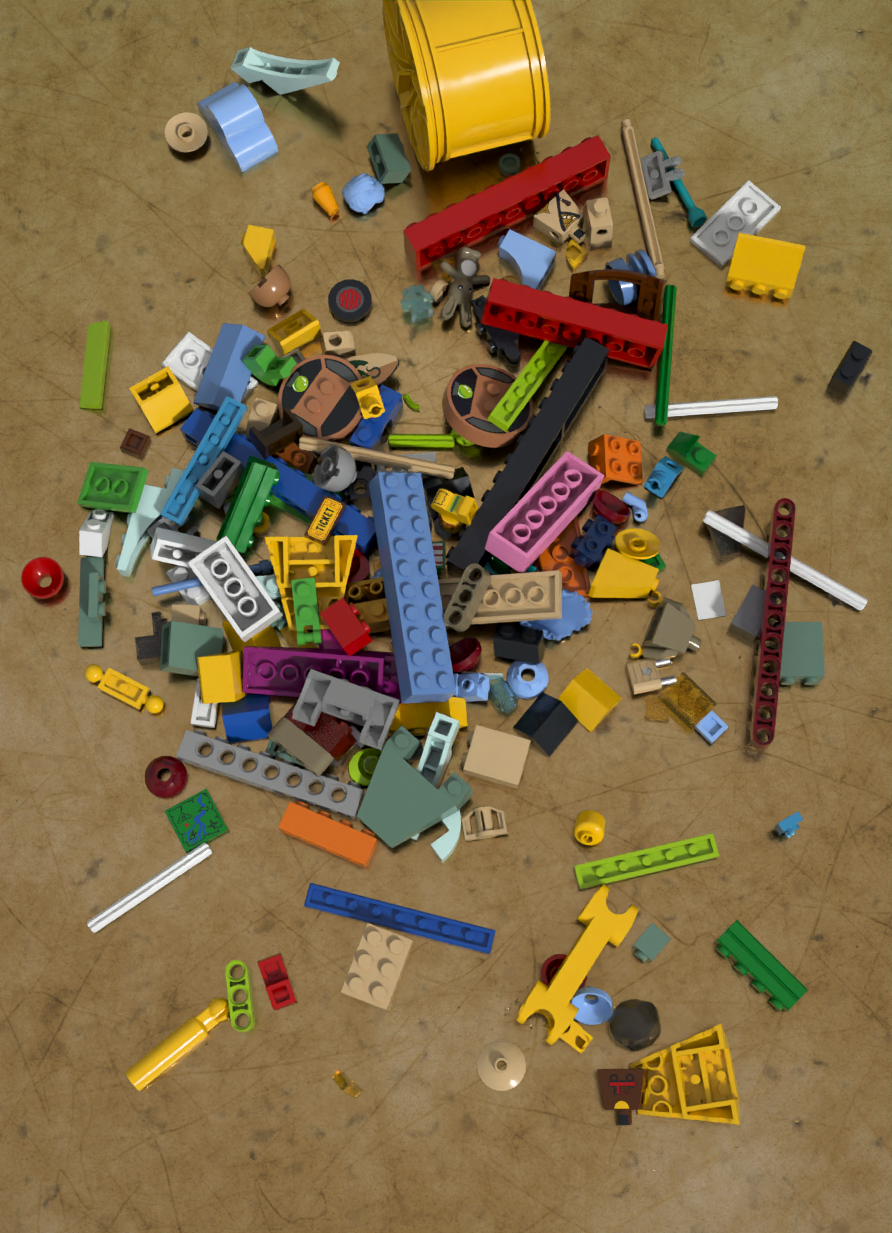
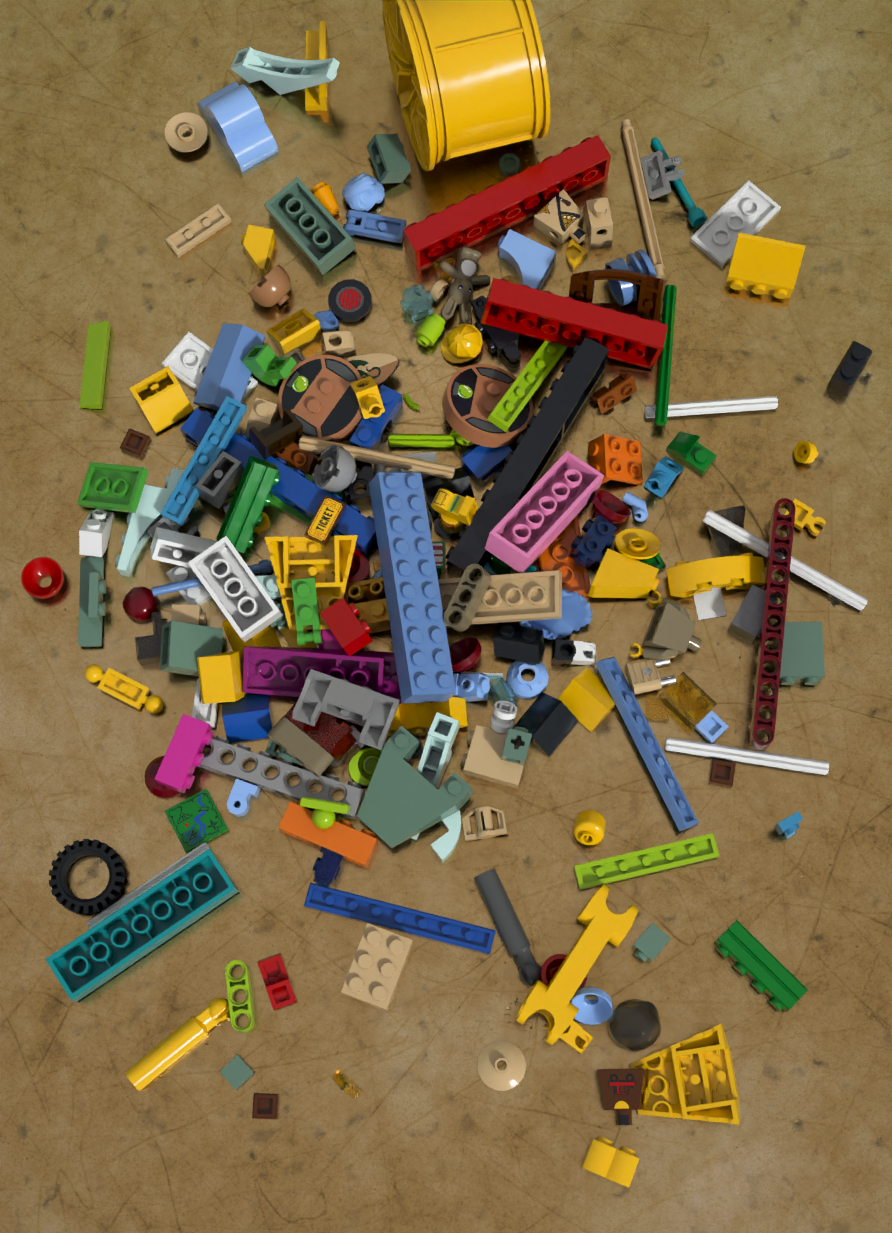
none -> teal brick [45,849,239,1002]
none -> black tyre [49,839,127,915]
none -> dark red hair [123,586,161,623]
none -> dark pink brick [155,714,213,793]
none -> tan tile [165,203,232,258]
none -> sand green tile [219,1054,254,1090]
none -> light blue leg [227,779,261,817]
none -> reddish brown tile [252,1093,279,1119]
none -> sand green brick [264,177,356,276]
none -> lime tile [300,797,351,829]
none -> yellow fence [305,21,328,111]
none -> clear blue brick [313,847,345,887]
none -> medium blue tile [314,310,339,332]
none -> medium blue plate [343,210,406,244]
none -> lime brick [415,313,446,347]
none -> yellow piece [441,323,483,364]
none -> blue brick [461,445,513,486]
none -> dark grey piece [474,868,541,985]
none -> white wheel [490,701,517,733]
none -> sand green brick [501,726,532,765]
none -> leg [551,639,596,666]
none -> yellow brick [581,1136,640,1188]
none -> dark orange hinge [590,373,637,414]
none -> medium blue tile [595,657,699,832]
none -> white axle [665,737,829,775]
none -> yellow brick [666,553,766,598]
none -> reddish brown tile [708,759,736,787]
none -> yellow plate [784,498,826,536]
none -> yellow tile [794,440,818,464]

